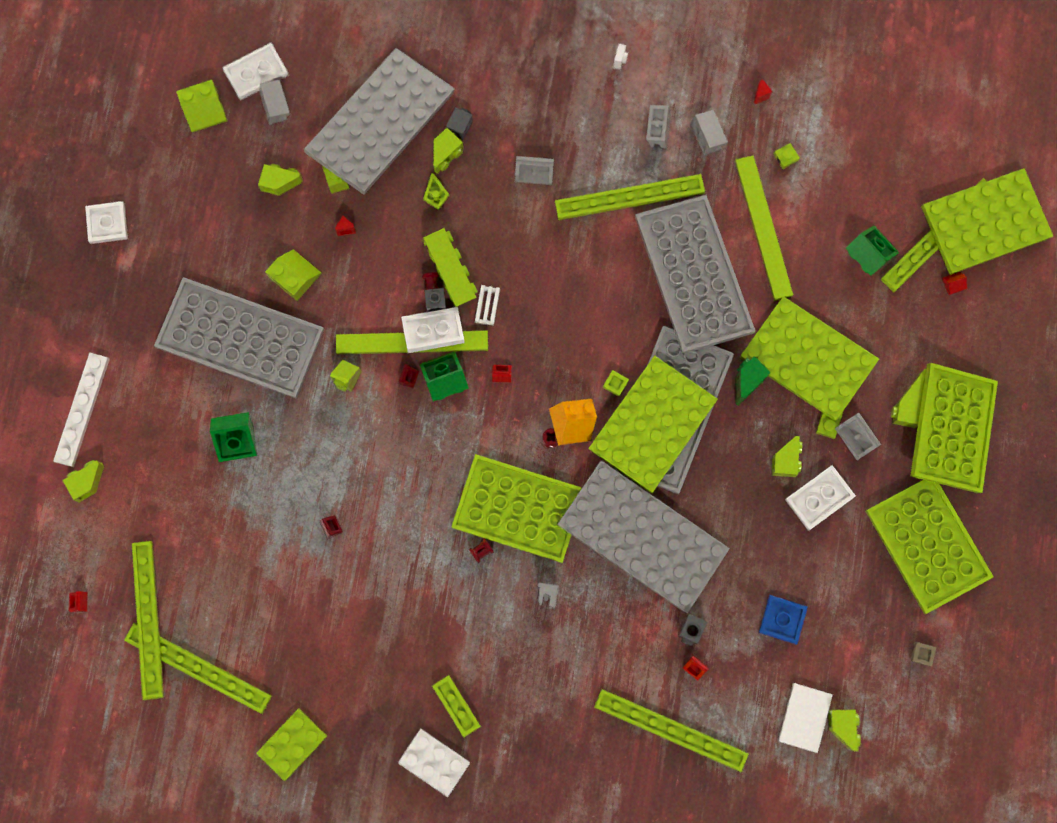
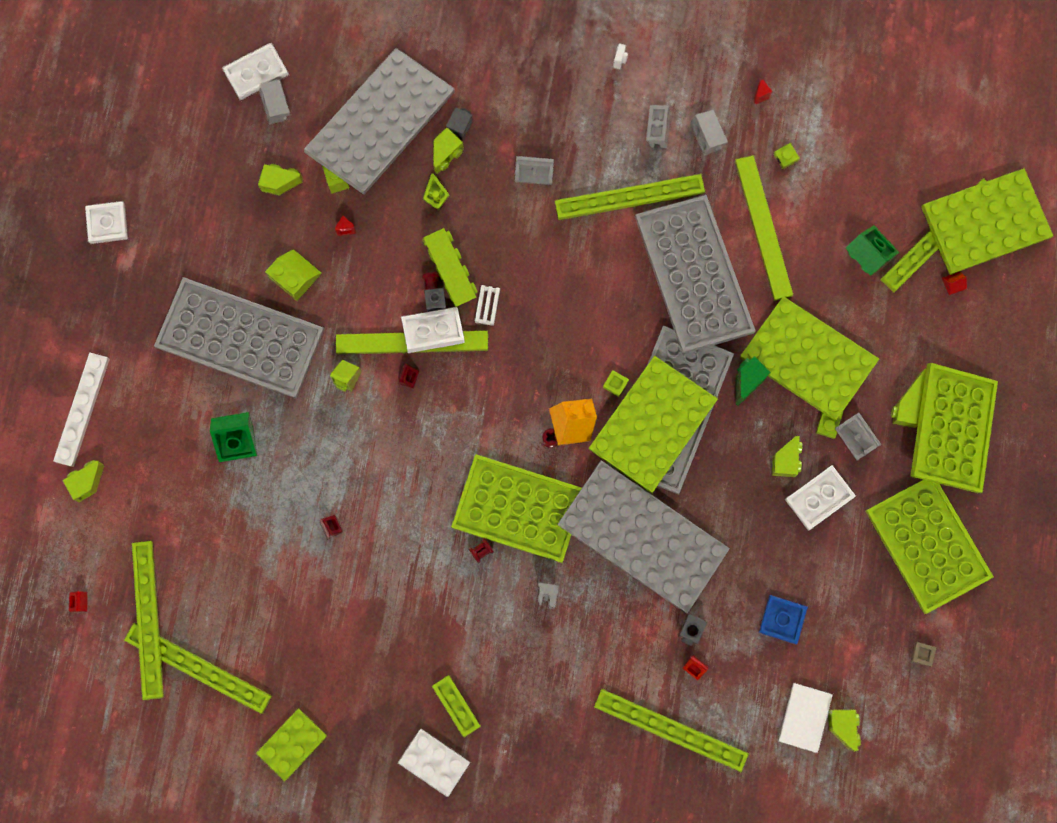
lime slope [176,80,227,133] -> none
green slope [419,351,469,402] -> none
red slope [492,365,512,382] -> none

